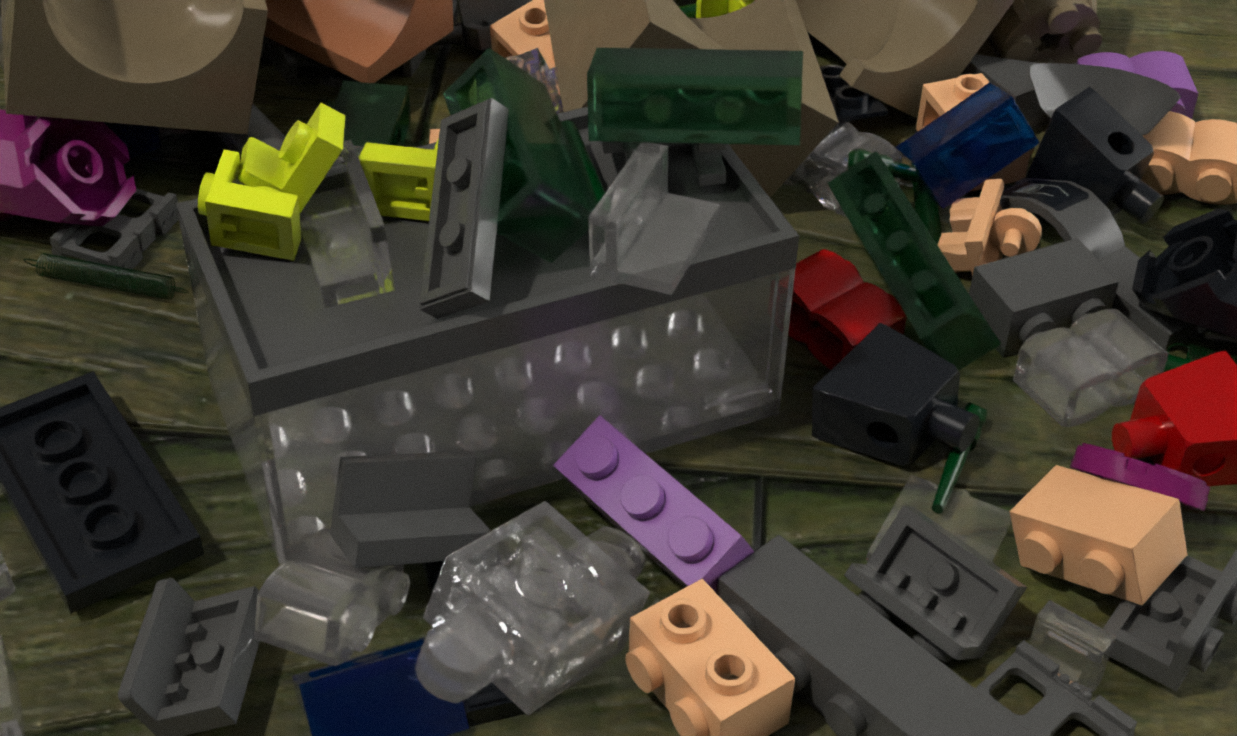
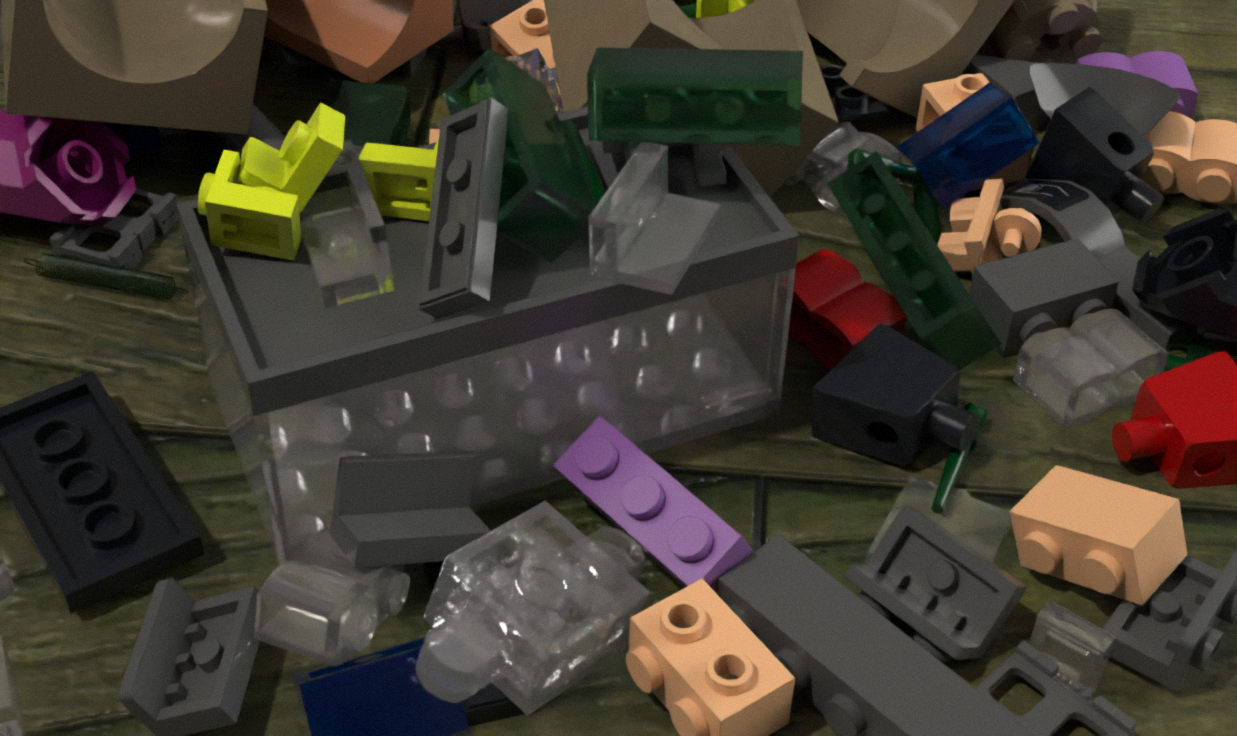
magenta tile [1069,443,1210,511] -> none

